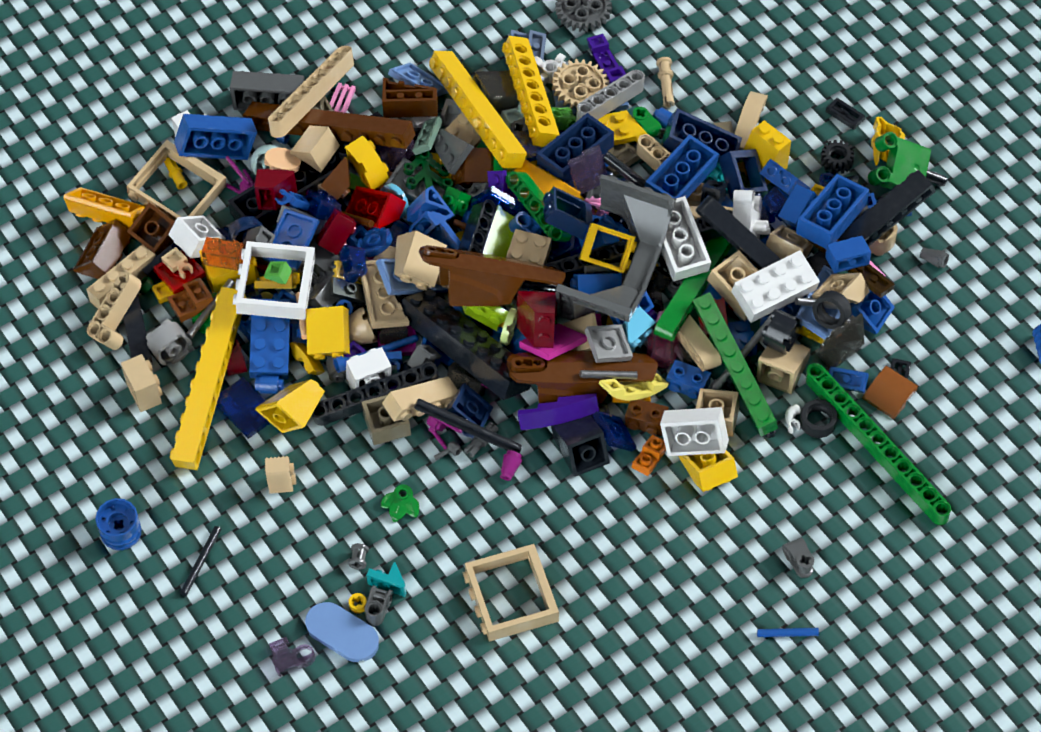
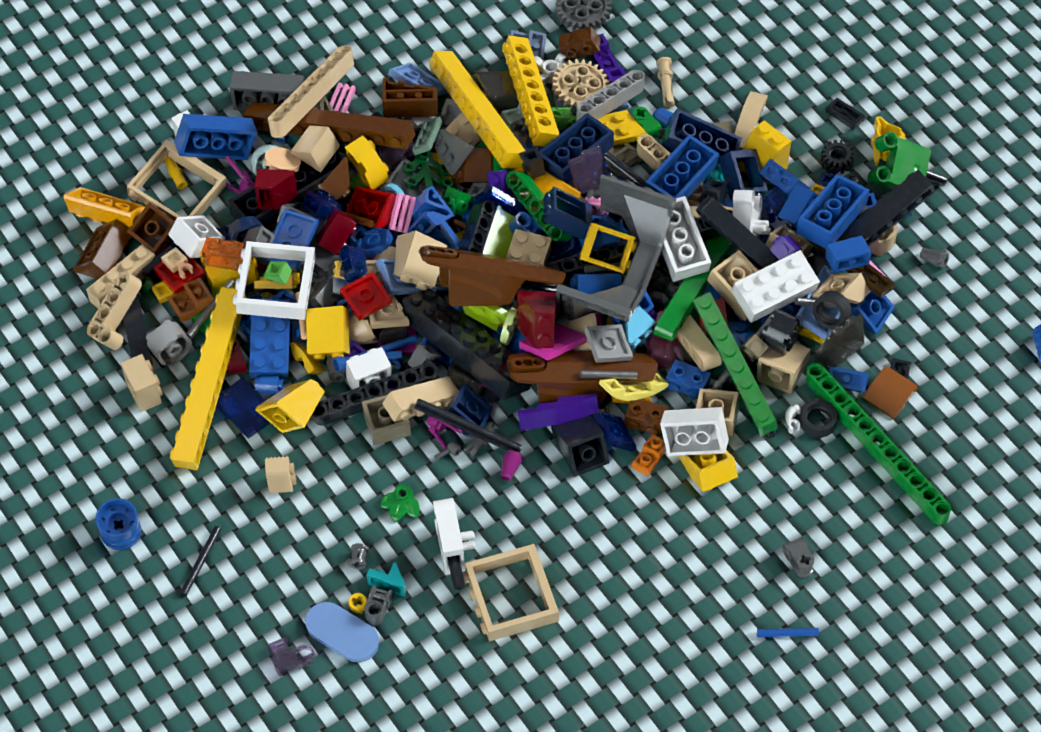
blue plate [275,189,310,211] -> none
none -> red plate [340,272,392,321]
none -> bright pink tile [388,193,416,233]
none -> white piece [433,498,475,590]
none -> black brick [519,147,545,179]
none -> reddish brown brick [559,26,600,61]
none -> dark tan brick [739,334,769,362]
none -> dark purple brick [770,236,802,260]

